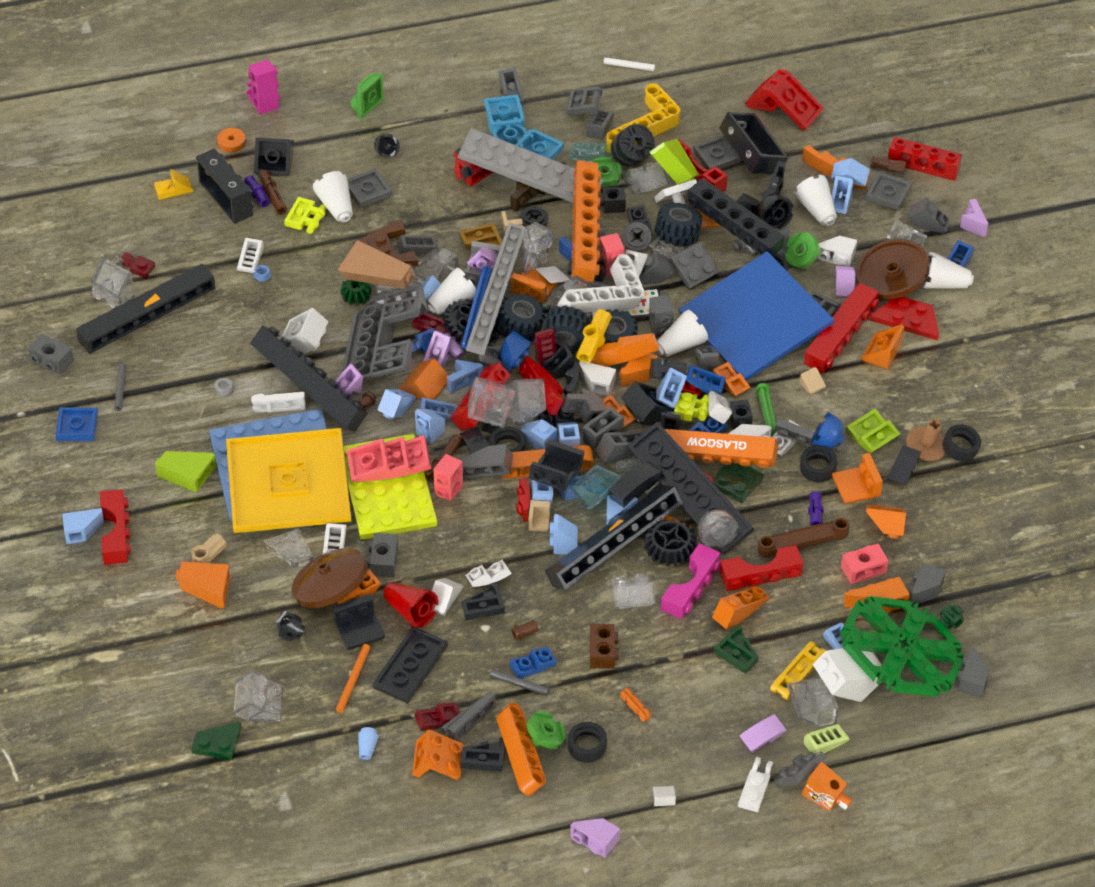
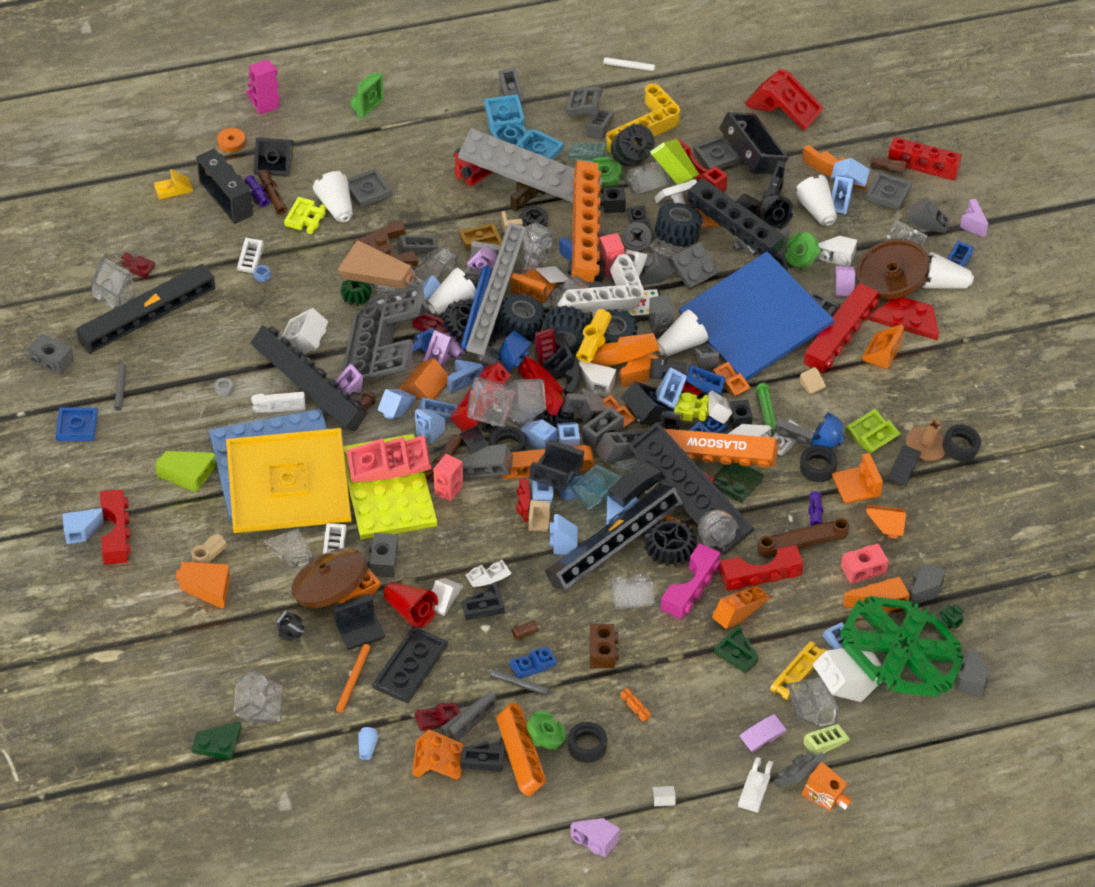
black piece [374,133,400,157] -> none

